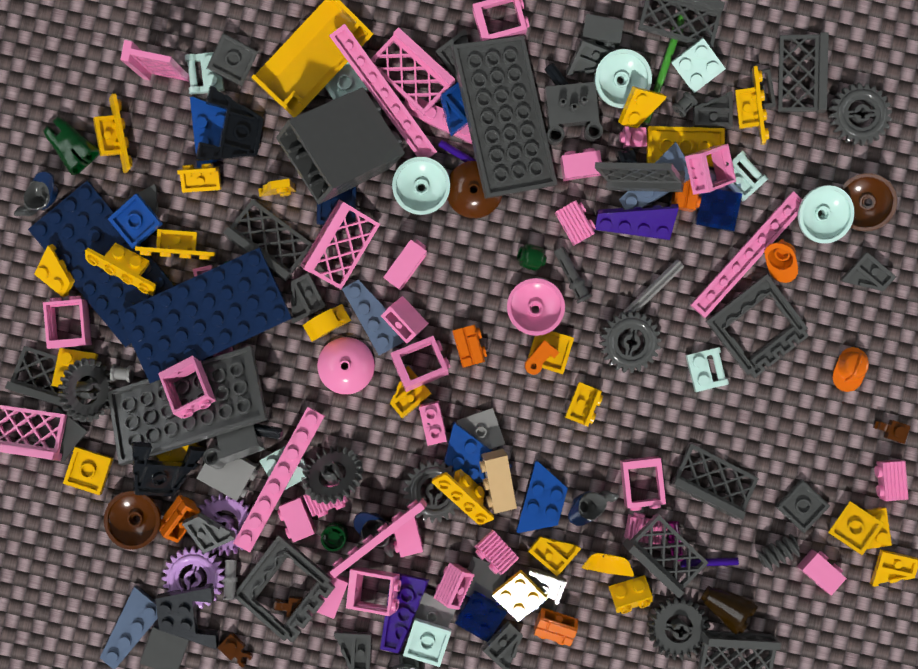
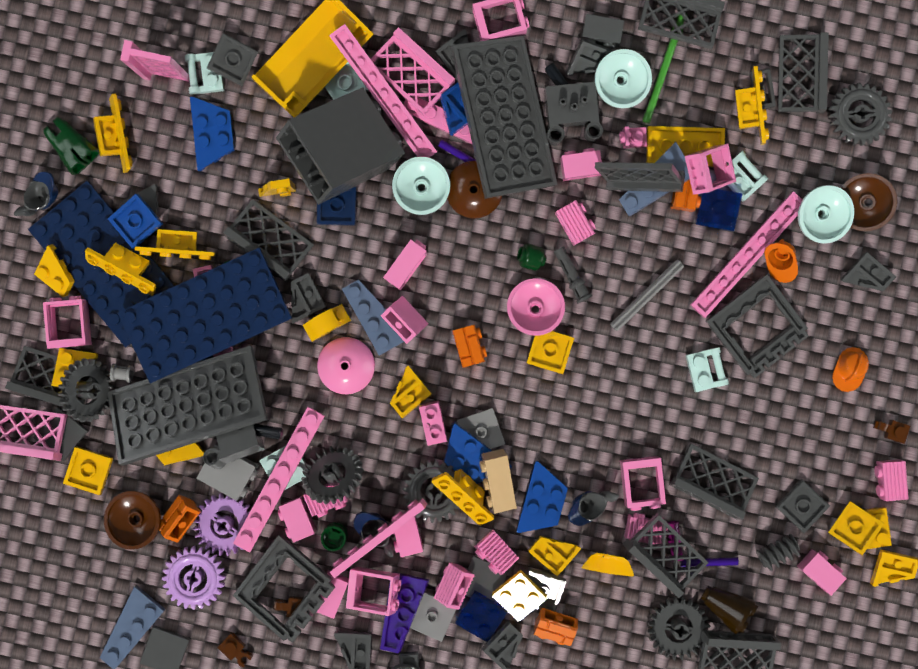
black wing [132,442,207,497] -> none
black wing [155,583,219,649] -> none
bright pink window [158,356,216,419] -> none
yellow bracket [177,163,222,193] -> none
dark grey wing [182,513,236,554] -> none
black wing [195,85,264,161] -> none
light grey pin [222,560,238,600] -> none
bright pink fence [300,199,380,290] -> none
bright pink window [390,336,451,392] -> none
light aqua plate [403,618,452,667] -> none
orange leg [524,340,560,375] -> none
yellow bracket [565,382,603,427] -> none
dark purple wing [594,204,679,240] -> none
dark grey gear [599,310,662,373] -> none
yellow bracket [608,575,653,614] -> none
black wheel [616,146,637,163] -> none
yellow wing [618,86,667,128] -> none
light aqua plate [671,37,726,93] -> none
dark grey bush [672,92,698,118] -> none
dark grey wing [693,91,733,129] -> none

